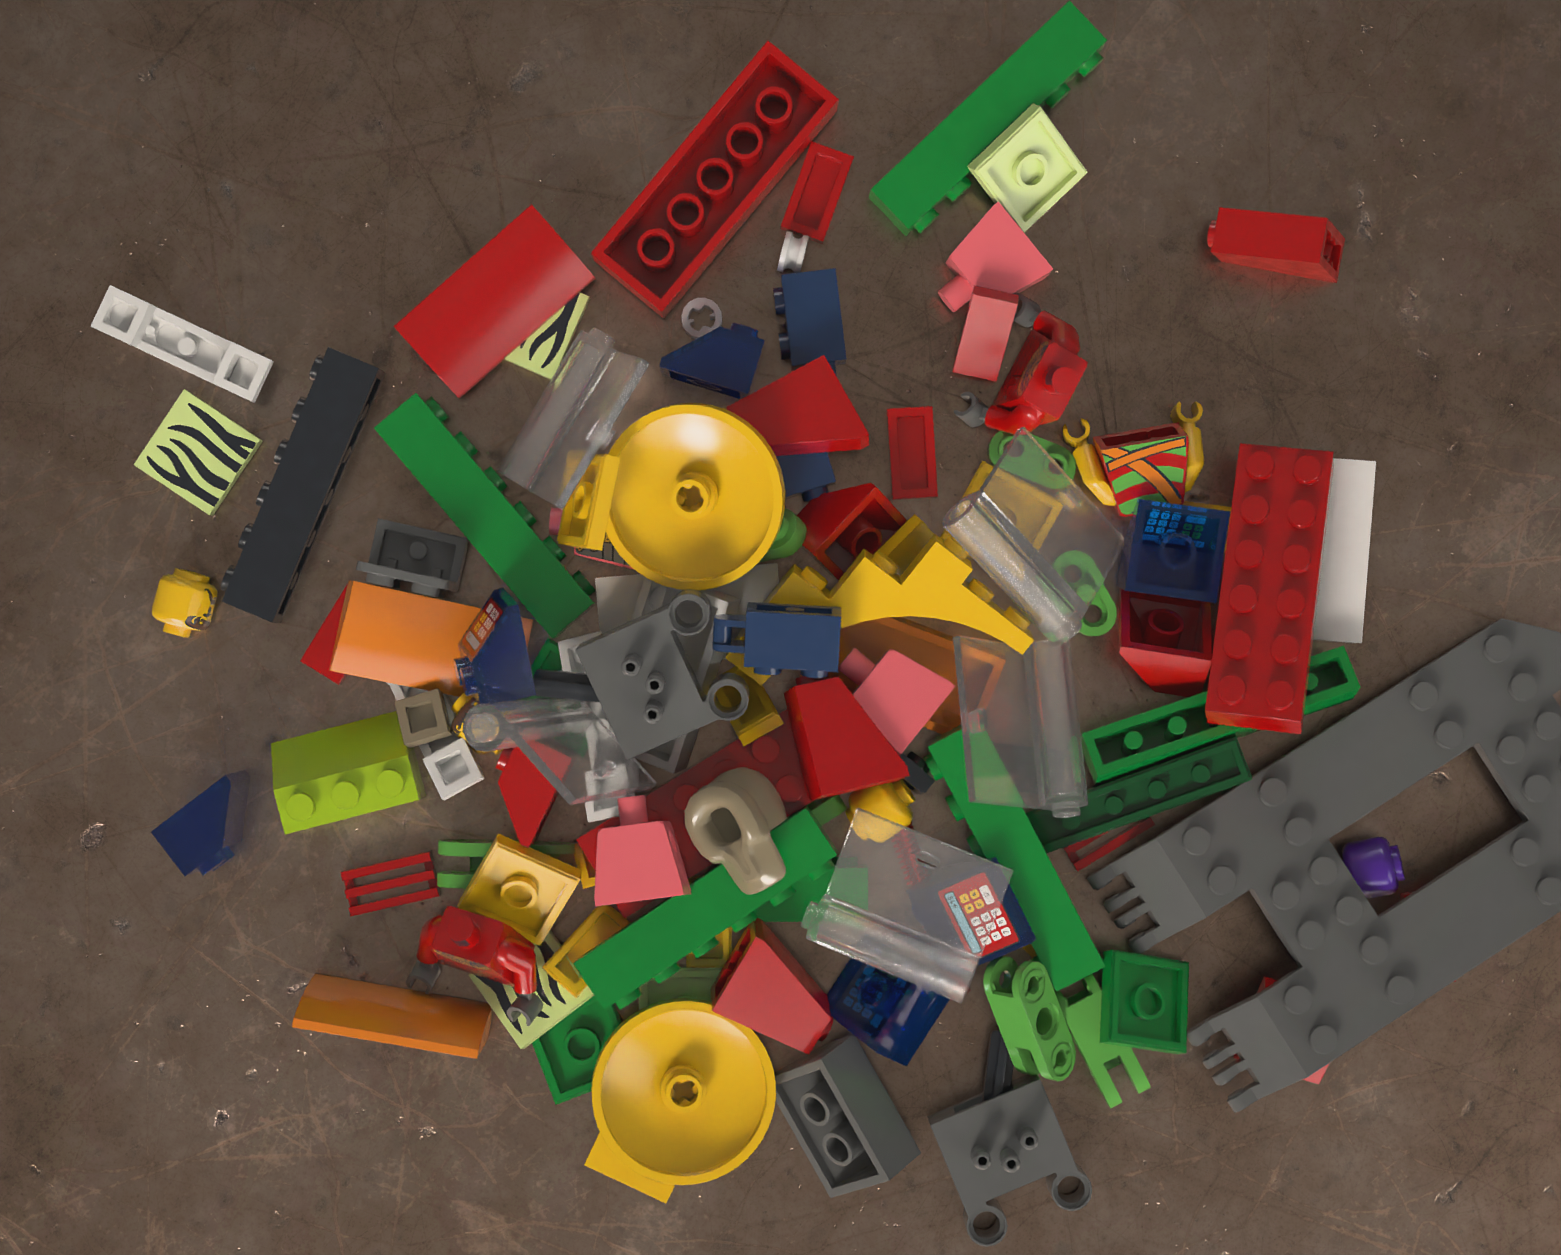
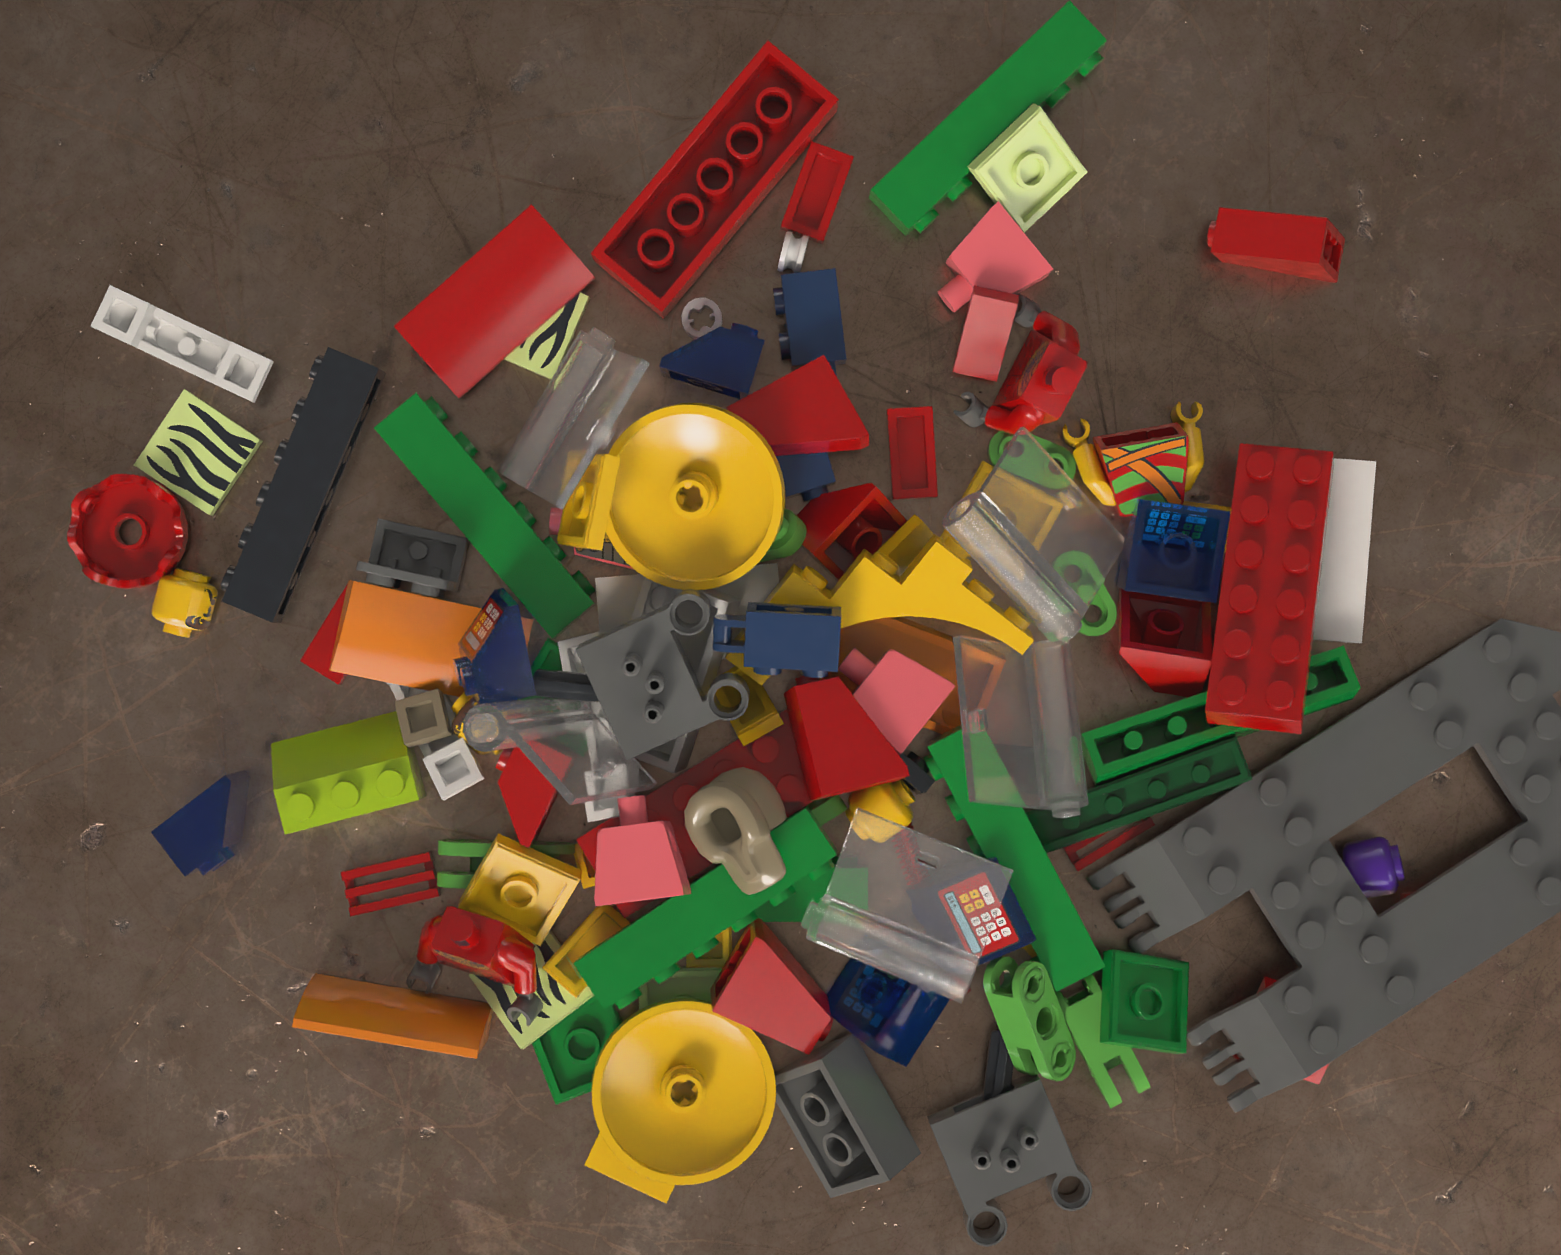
none -> red plate [67,474,188,589]

